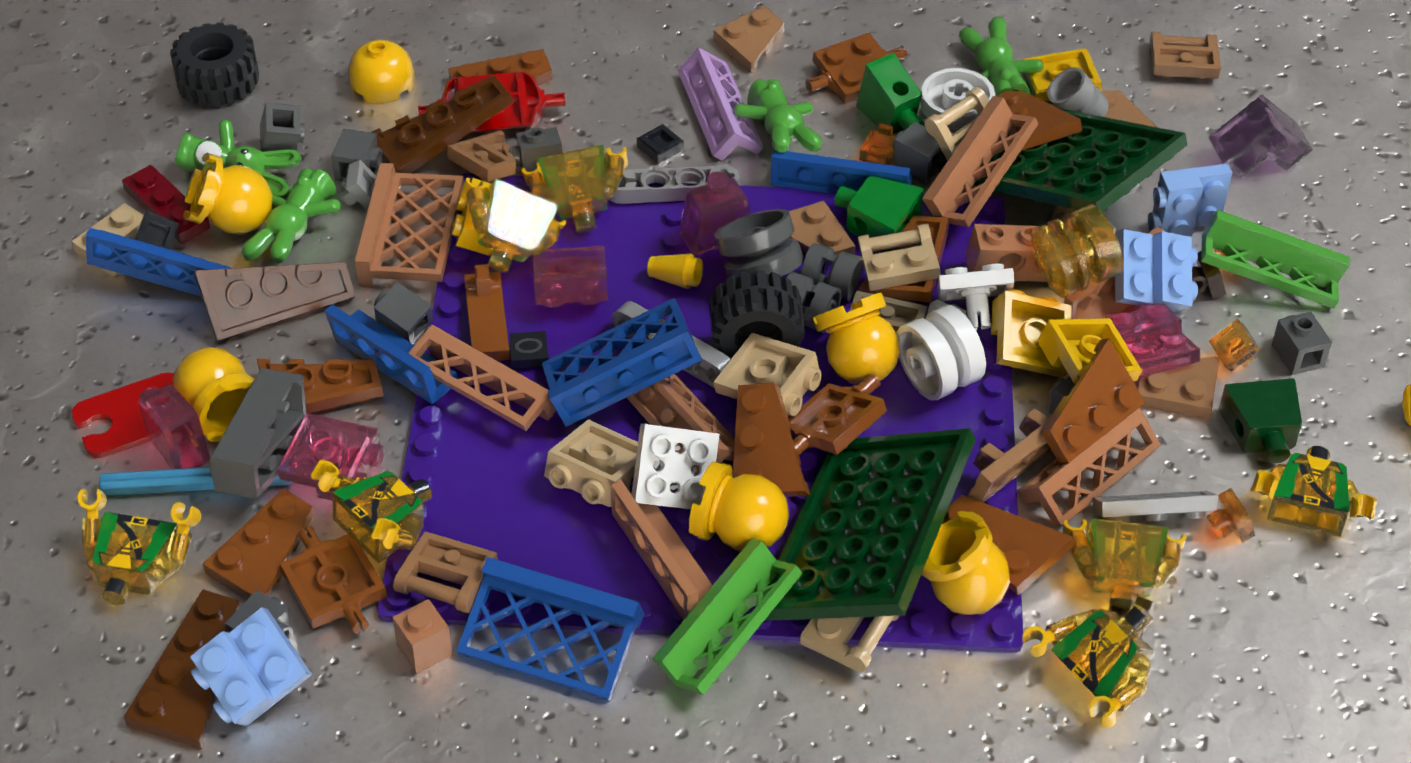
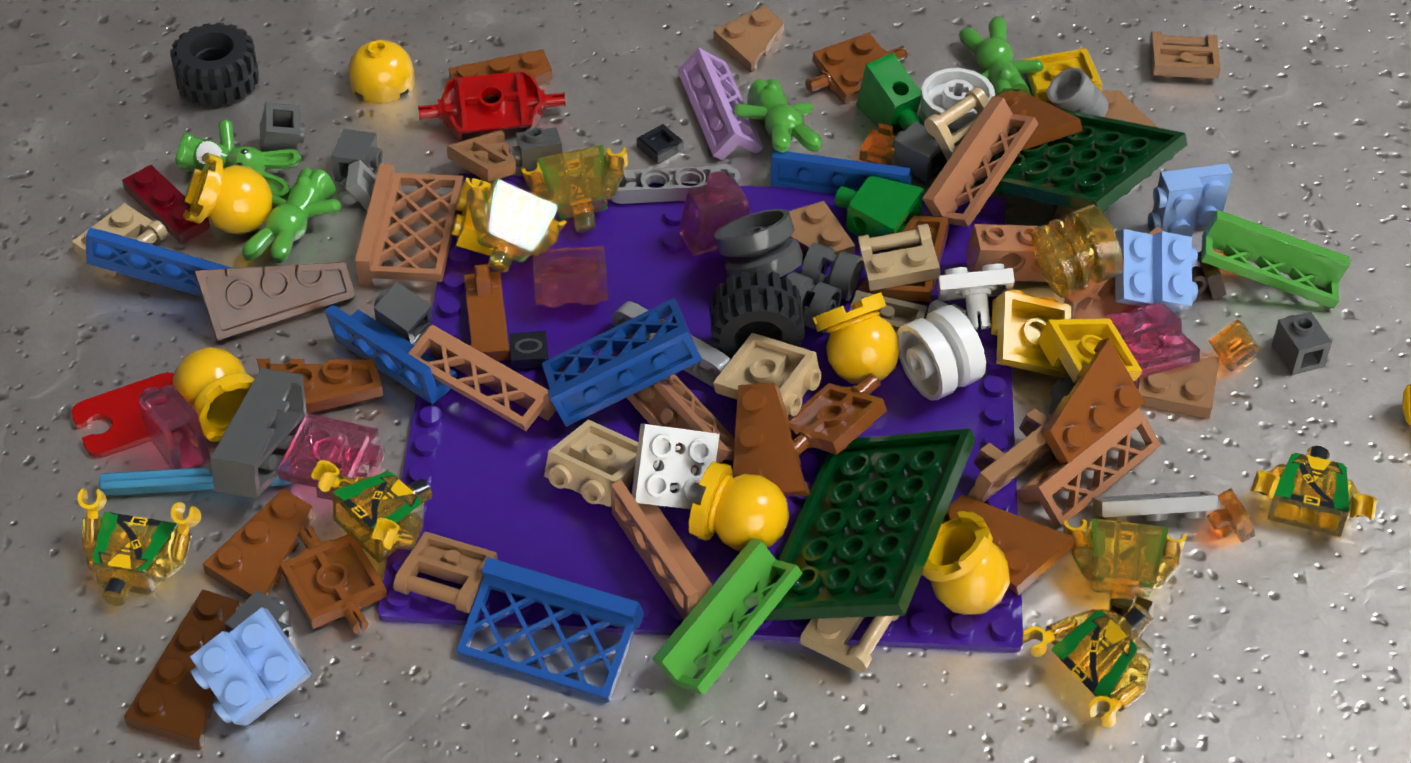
black tile [134,210,180,250] -> none
reddish brown wing [371,75,514,173] -> none
nougat brick [393,599,452,674] -> none
yellow cone [647,254,703,289] -> none
clear purple brick [1208,94,1313,178] -> none
dark green torso [1218,378,1302,464] -> none

